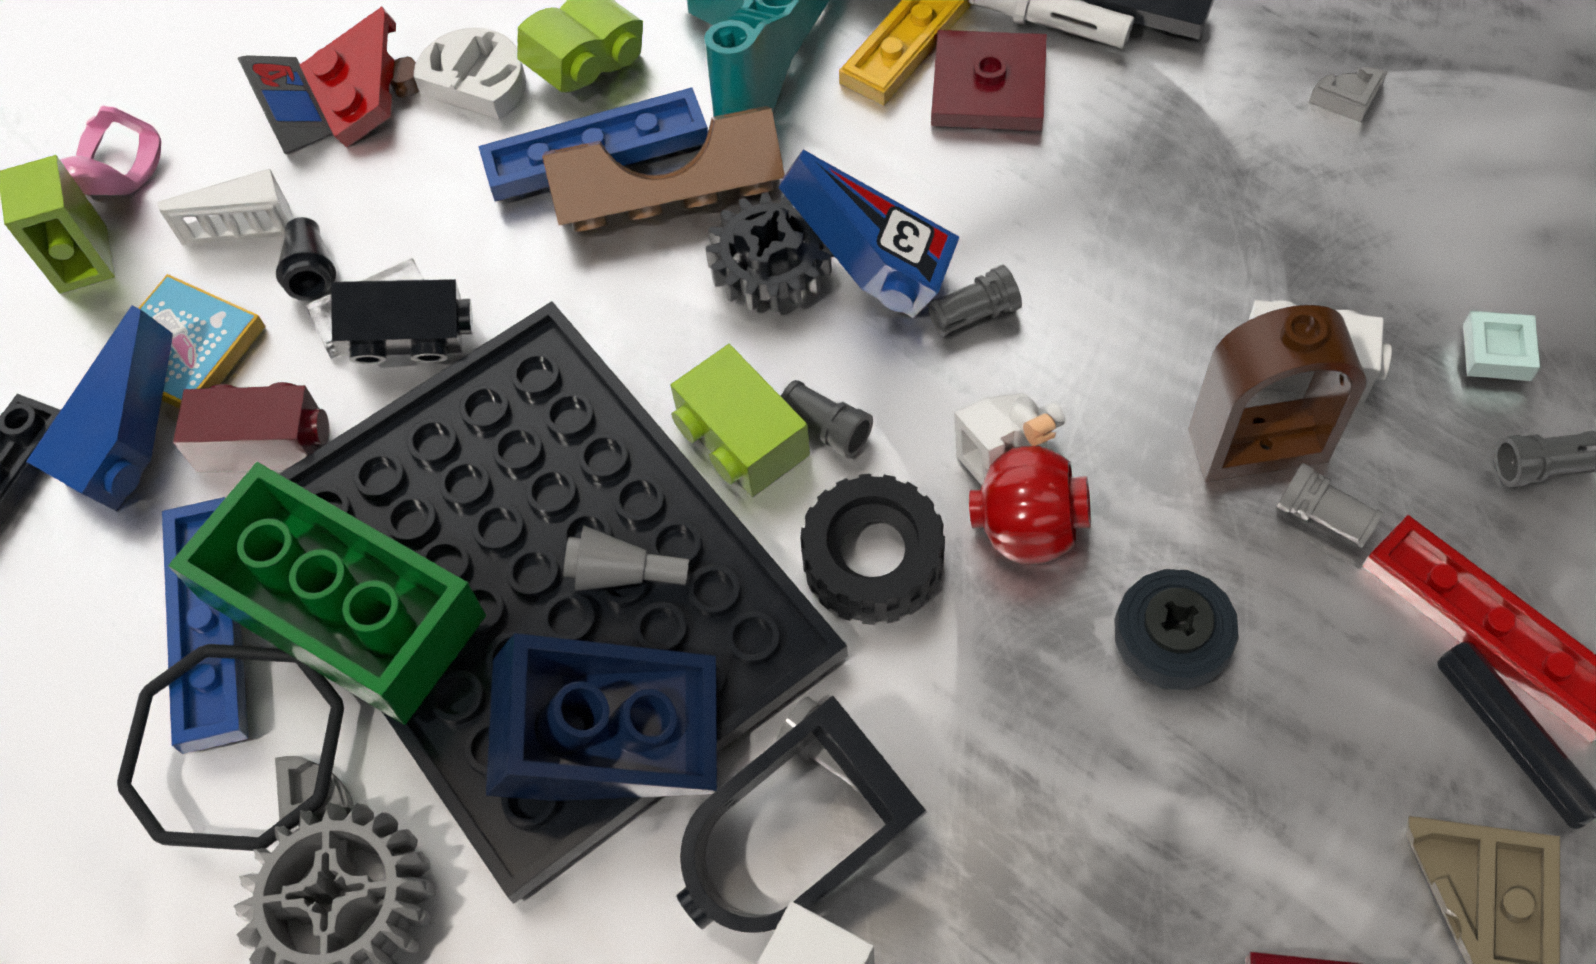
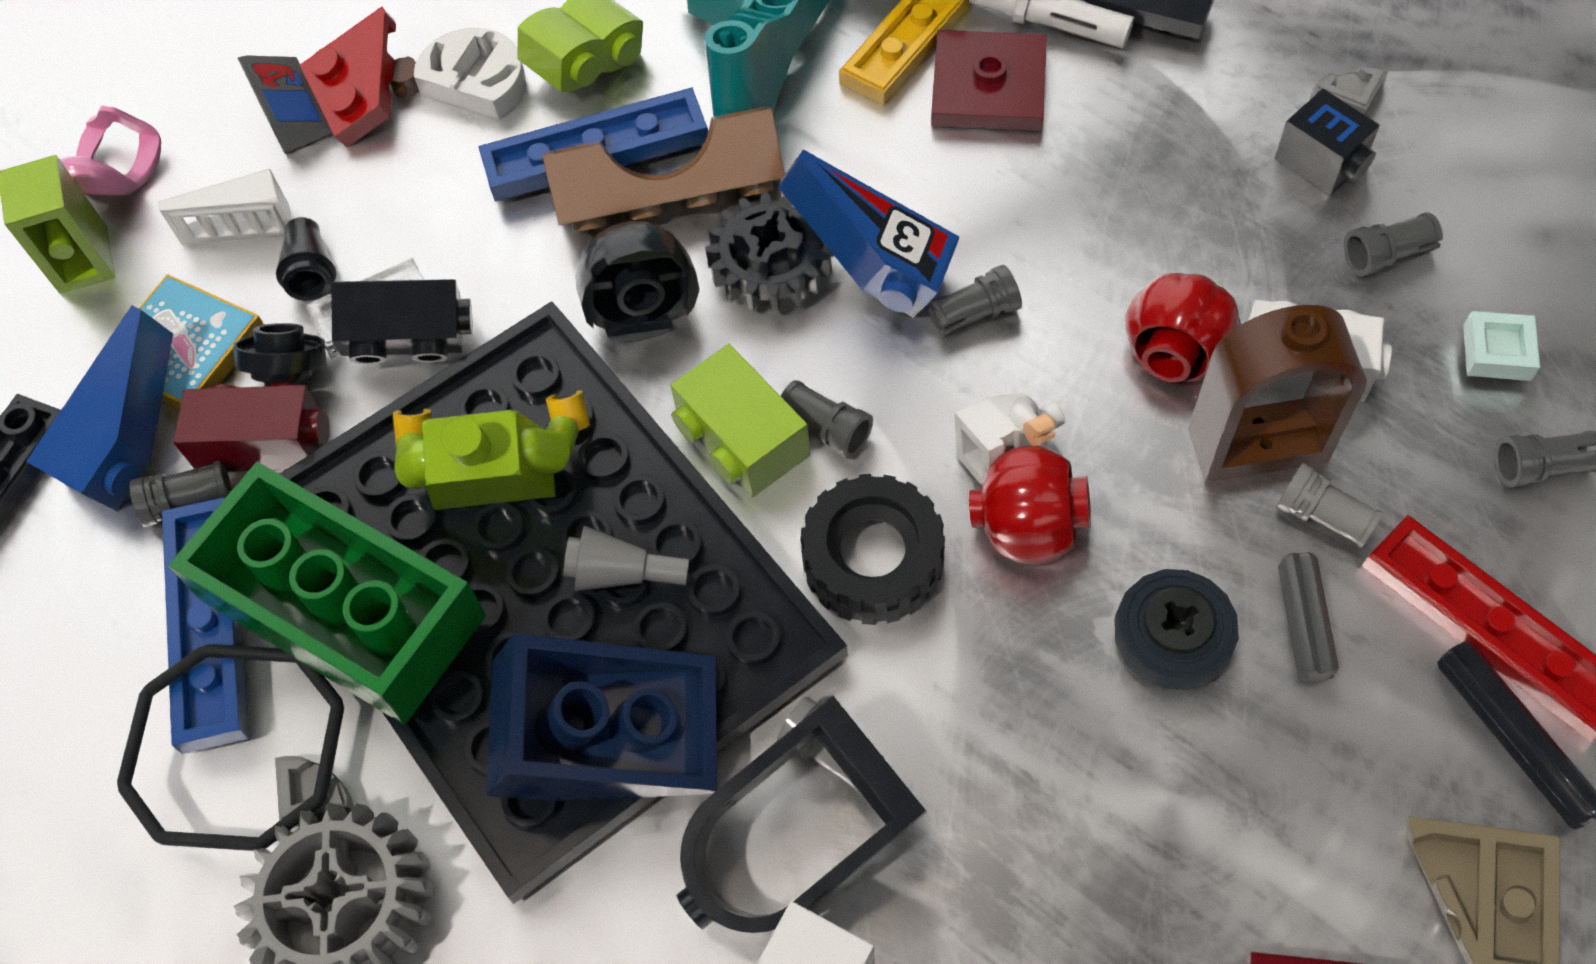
none -> dark grey pin [129,460,233,527]
none -> black plate [233,323,326,386]
none -> lime torso [393,390,590,510]
none -> black cylinder [575,221,700,341]
none -> red plant [1125,273,1241,383]
none -> black brick [1274,88,1380,196]
none -> dark grey axle [1278,552,1339,682]
none -> dark grey pin [1344,212,1443,277]

